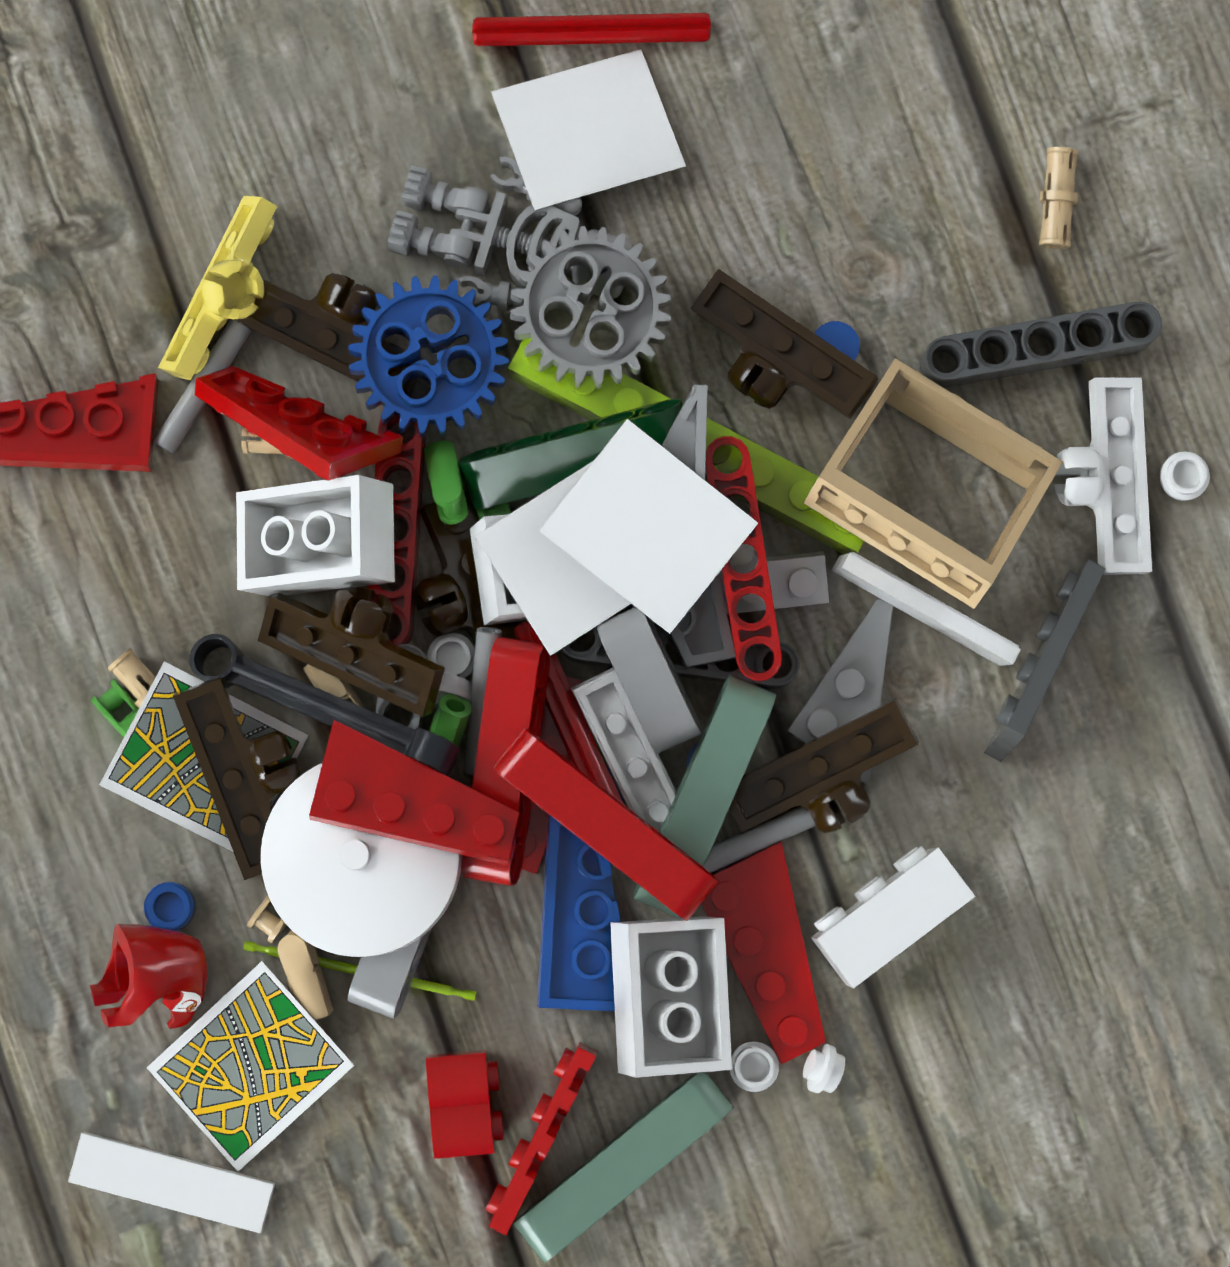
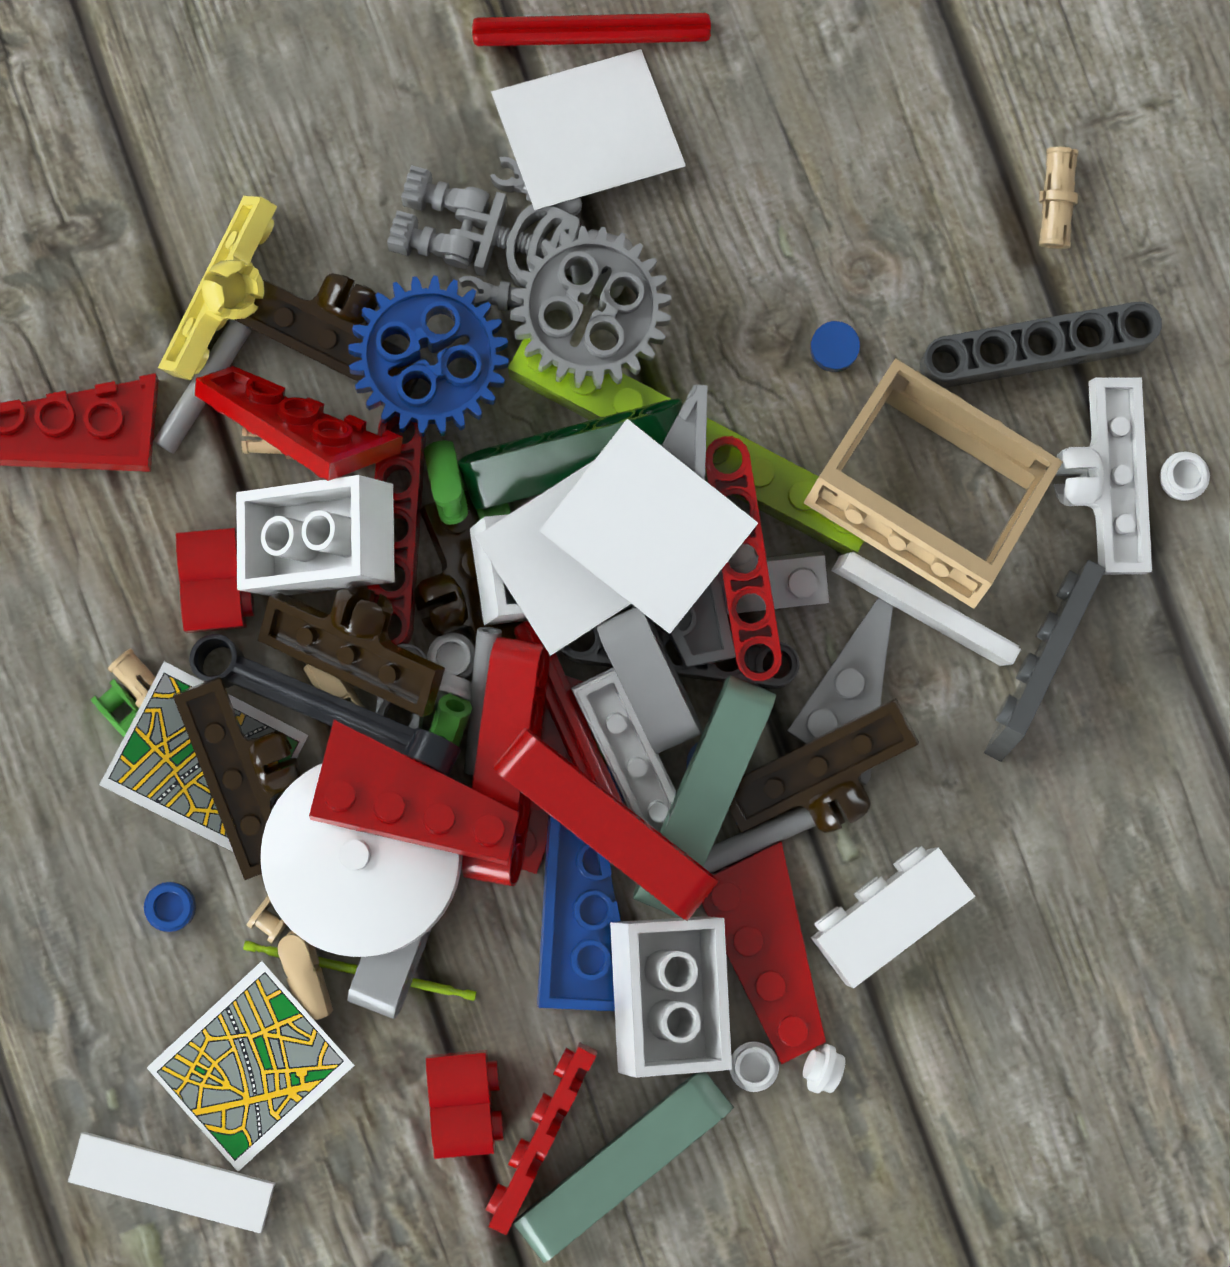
red piece [89,924,207,1029] -> none
dark brown plate [690,269,879,419] -> none
none -> red brick [176,528,255,633]

